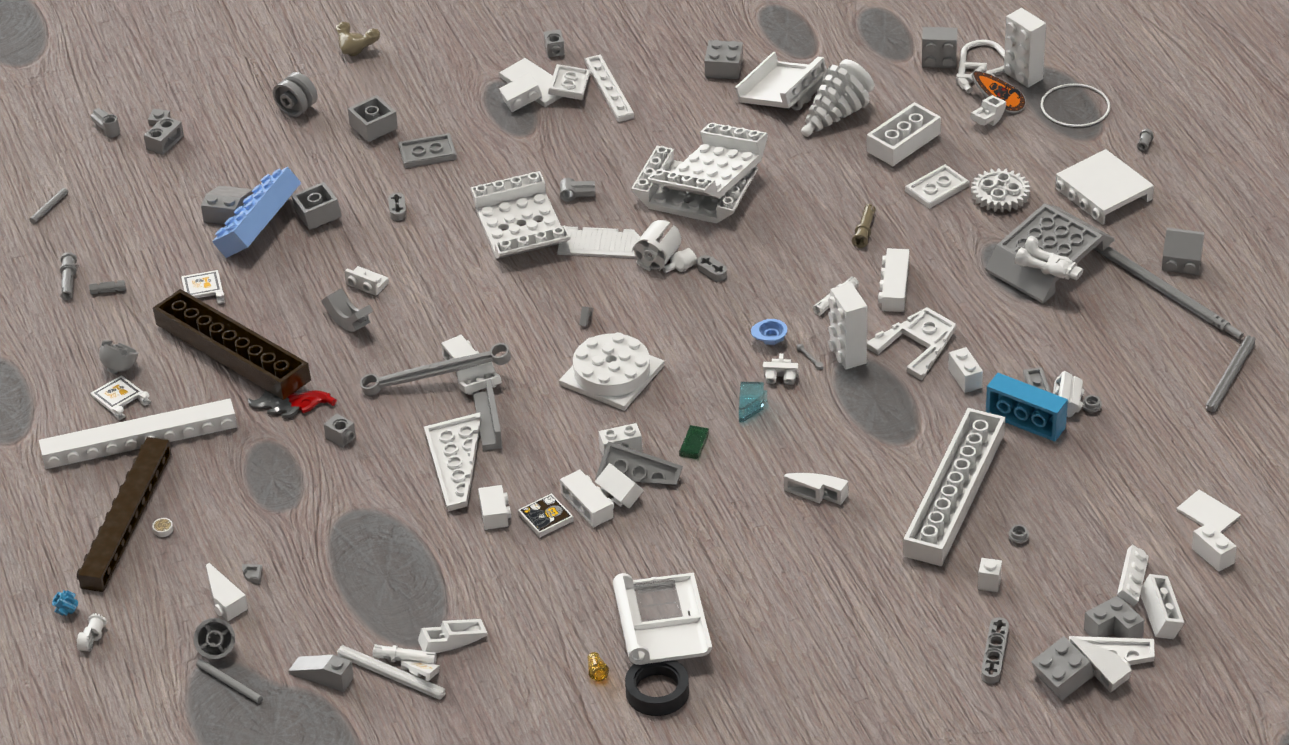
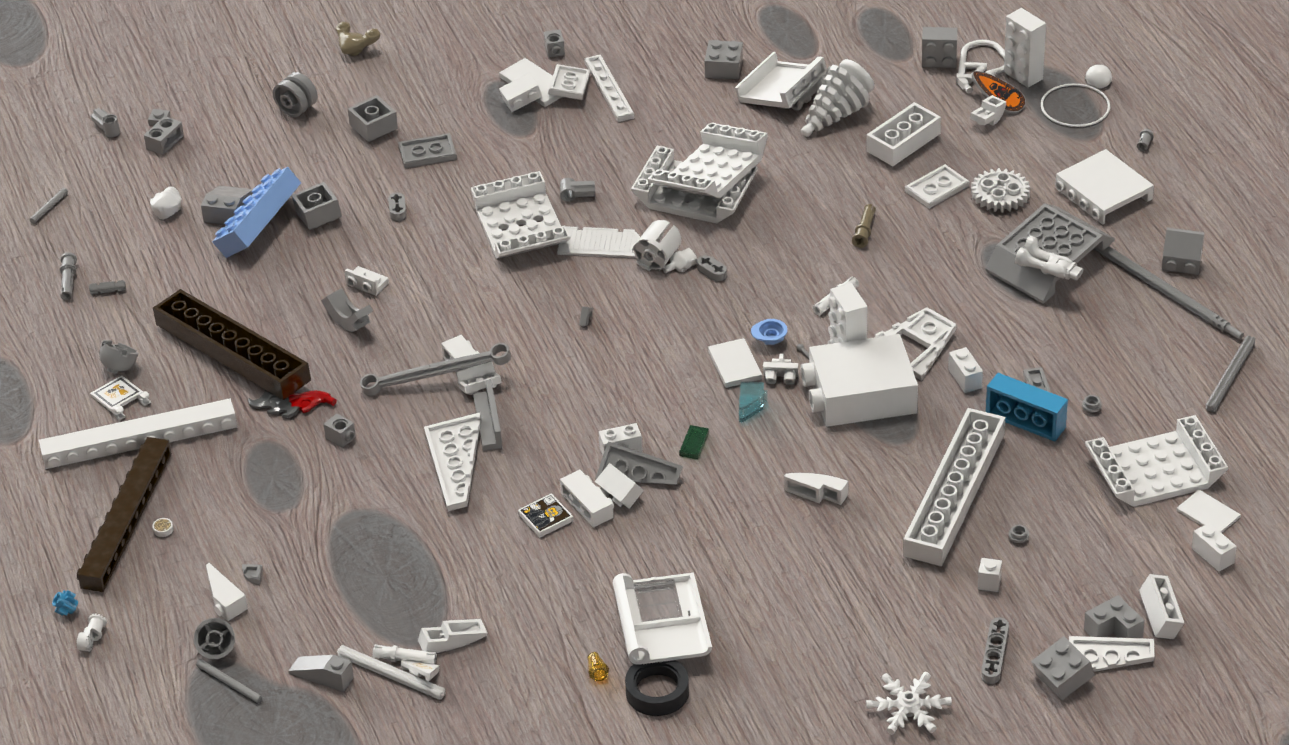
white flag [182,270,225,304] -> none
white brick [478,485,511,530] -> none
white piece [559,332,665,411] -> none
white brick [878,248,909,312] -> none
white brick [1053,371,1084,417] -> none
white slope [1070,636,1132,693] -> none
white plate [1117,544,1149,607] -> none
none -> white hair [150,187,182,220]
none -> white tile [708,338,762,388]
none -> white brick [801,334,918,427]
none -> white piece [866,672,952,735]
none -> white hair [1085,65,1112,89]
none -> white slope [1085,415,1228,507]

